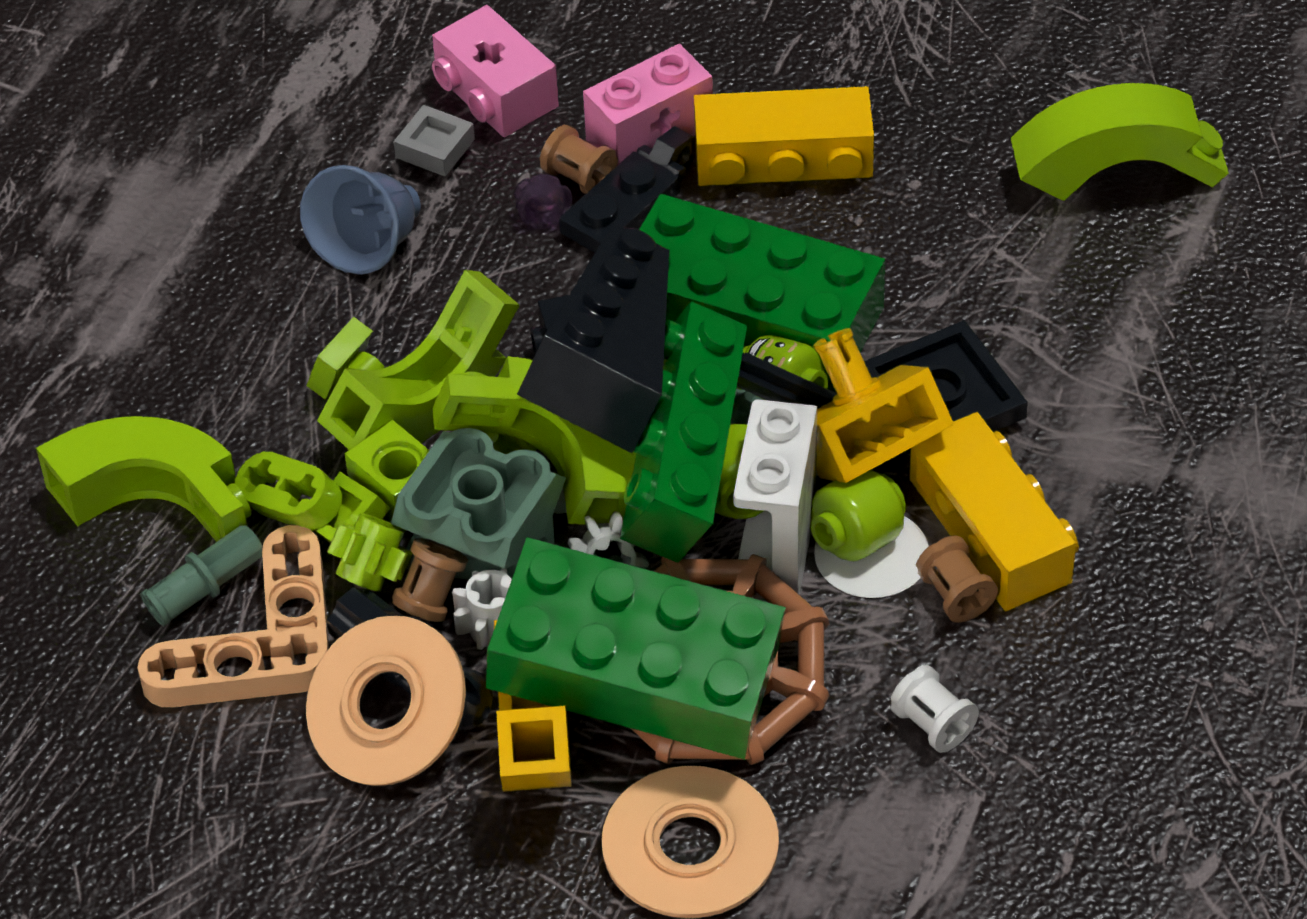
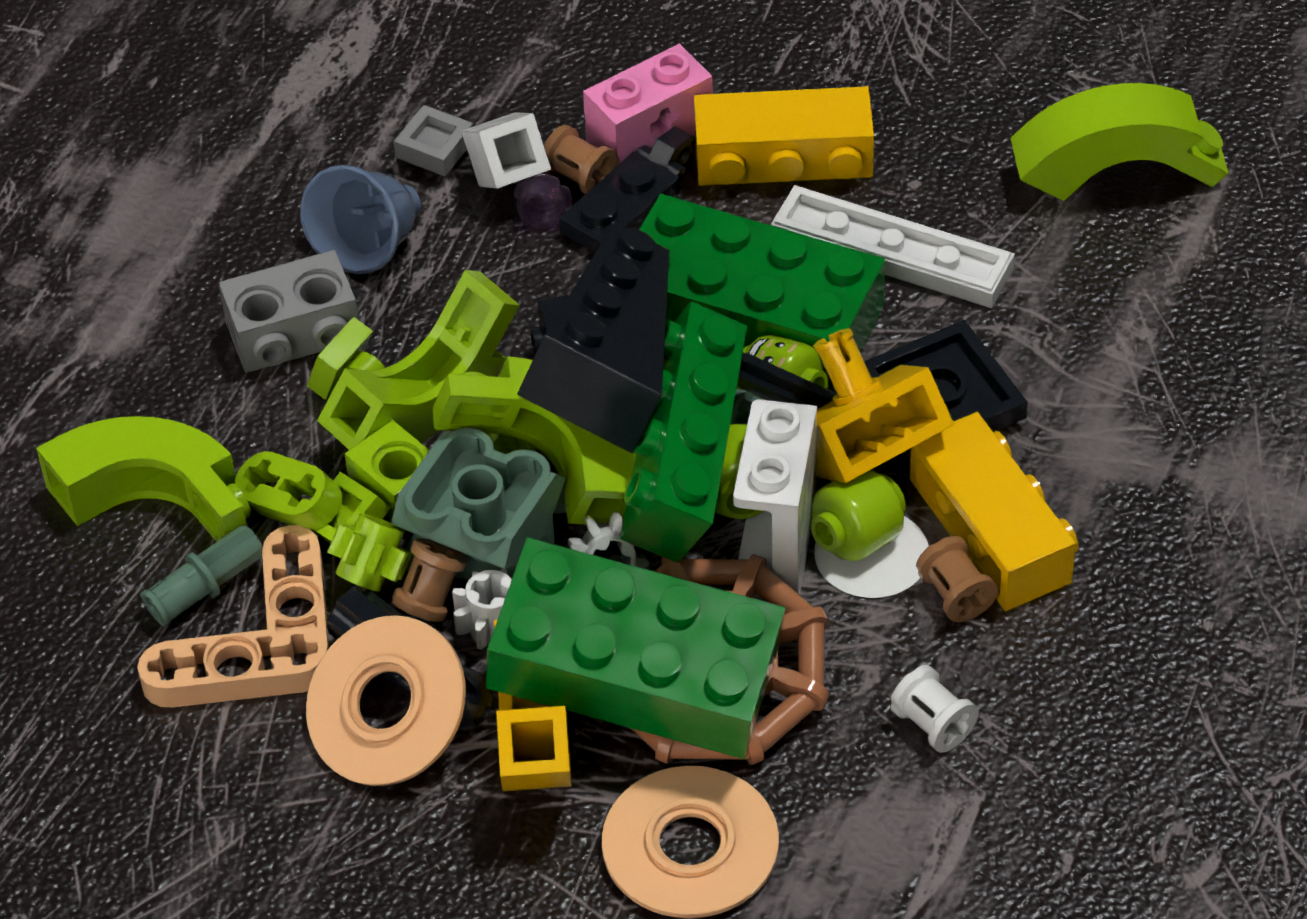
bright pink brick [432,5,559,138] -> none
none -> light grey brick [218,250,358,373]
none -> white brick [461,112,551,188]
none -> white tile [771,185,1015,308]

